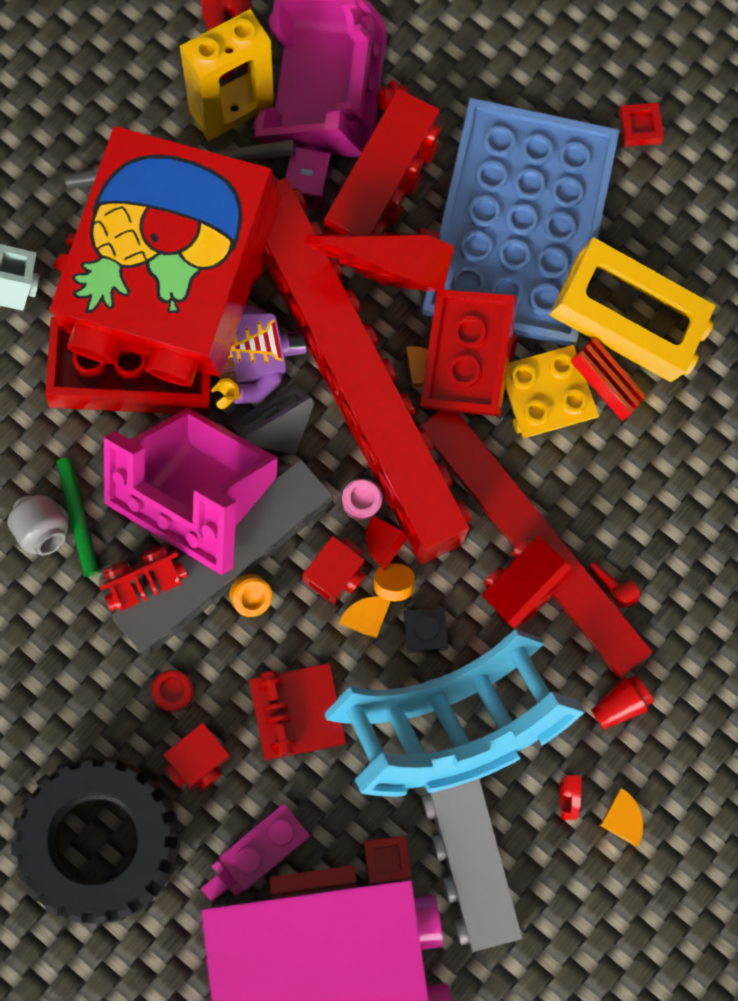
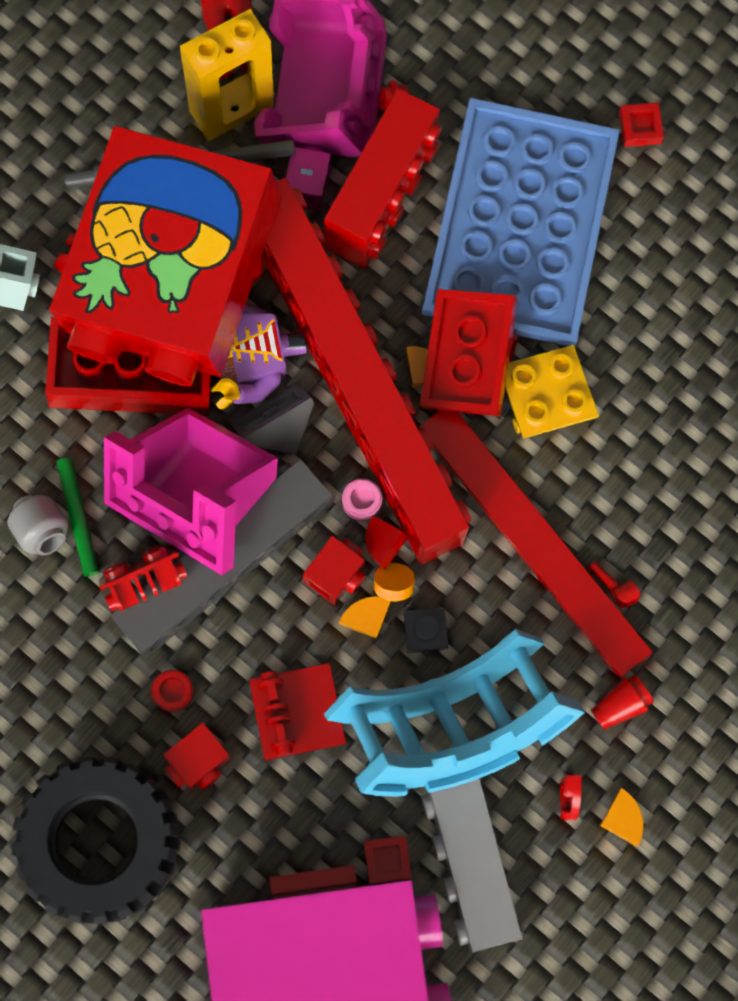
dark pink hinge [201,804,310,902] -> none
light orange tile [229,574,272,617] -> none
red wedge [305,228,454,293] -> none
red slope [482,535,576,630] -> none
yellow piece [549,237,716,382] -> none
red tile [571,337,646,421] -> none

